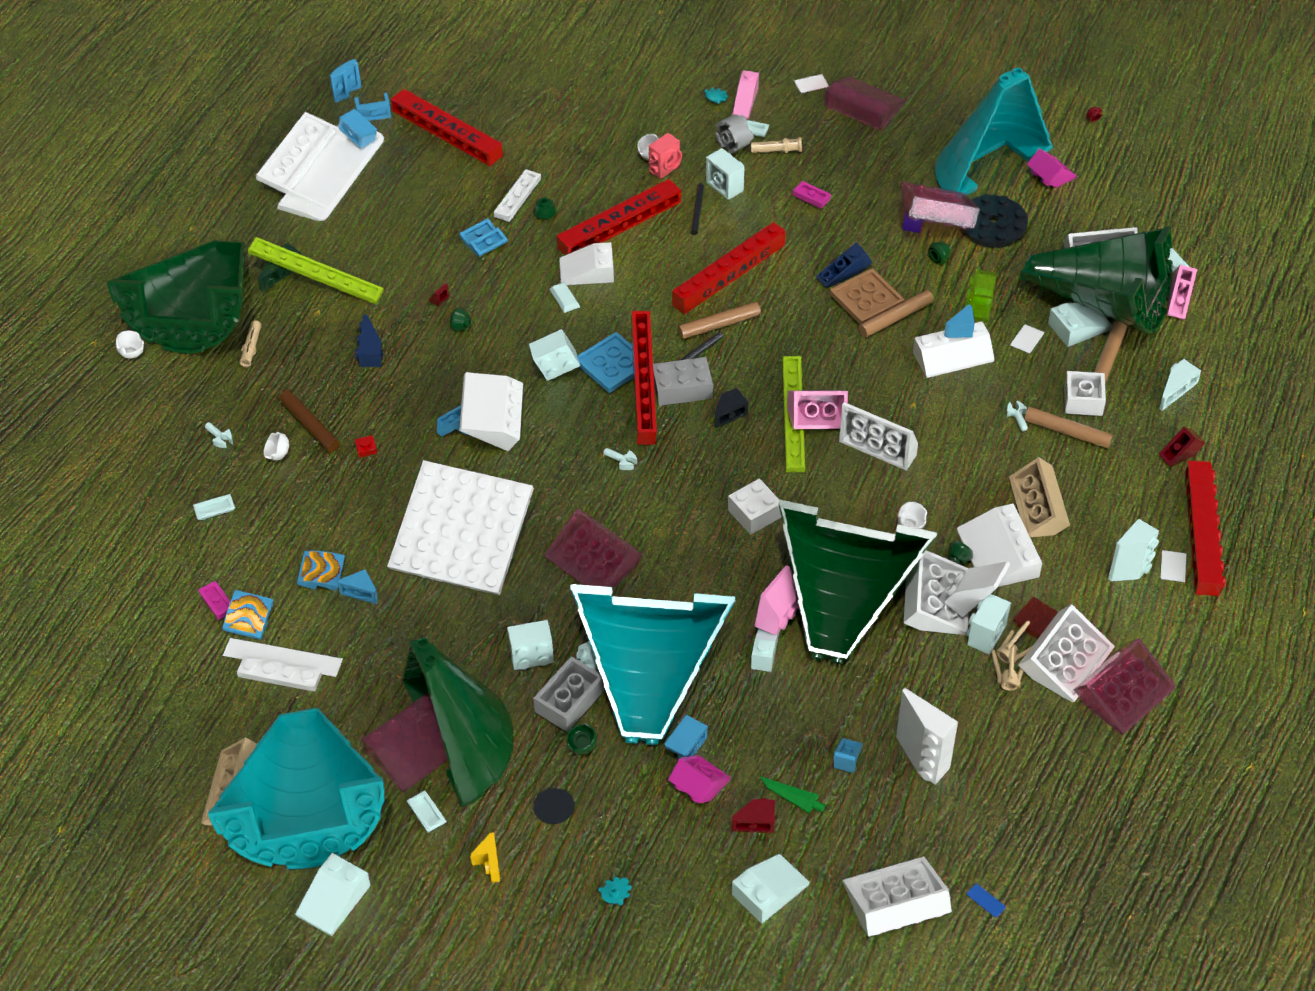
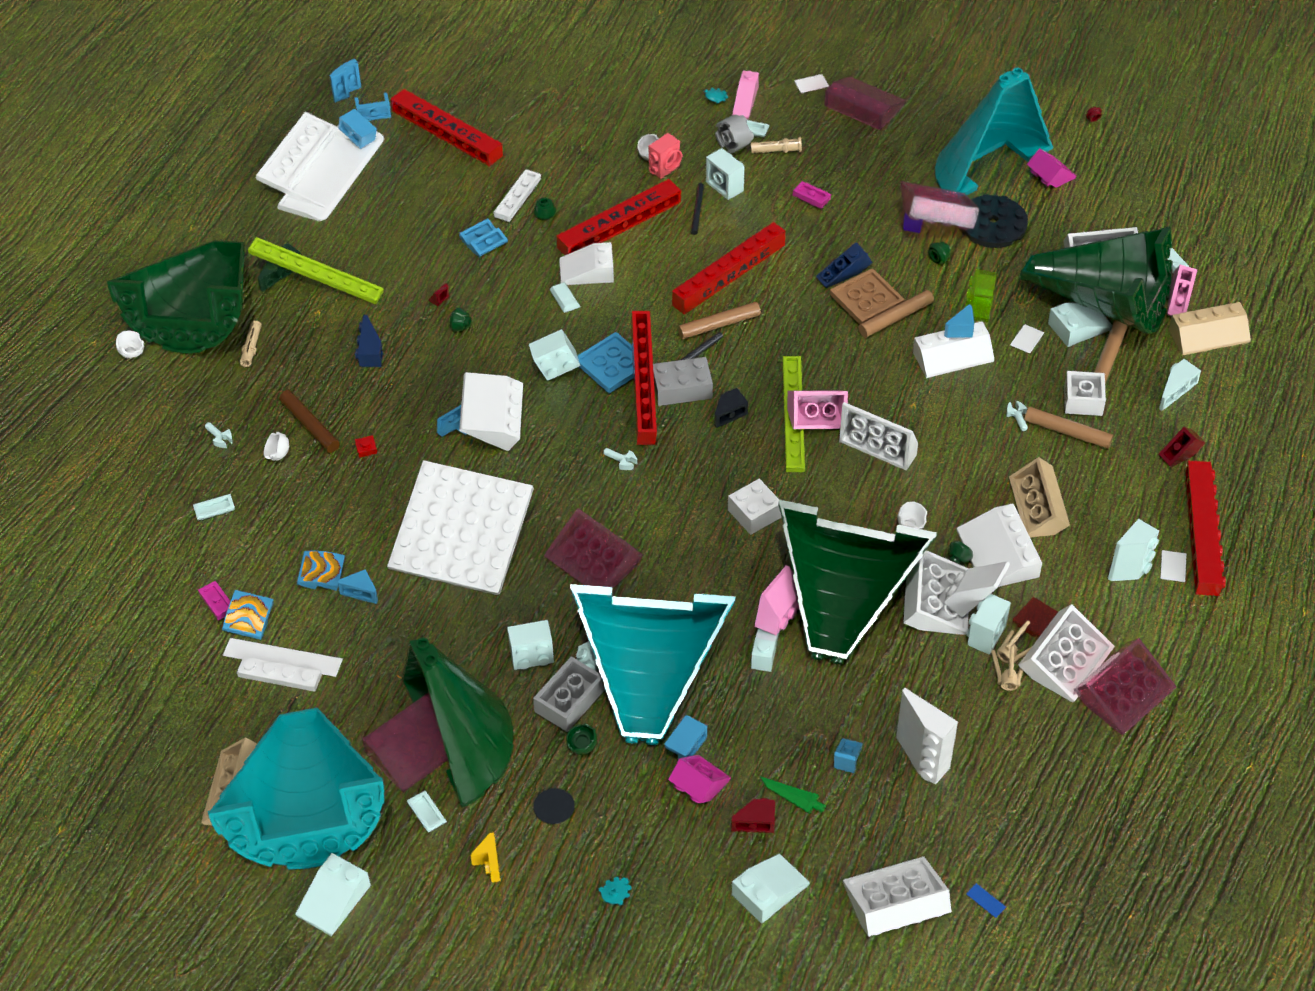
none -> slope [1169,302,1251,355]

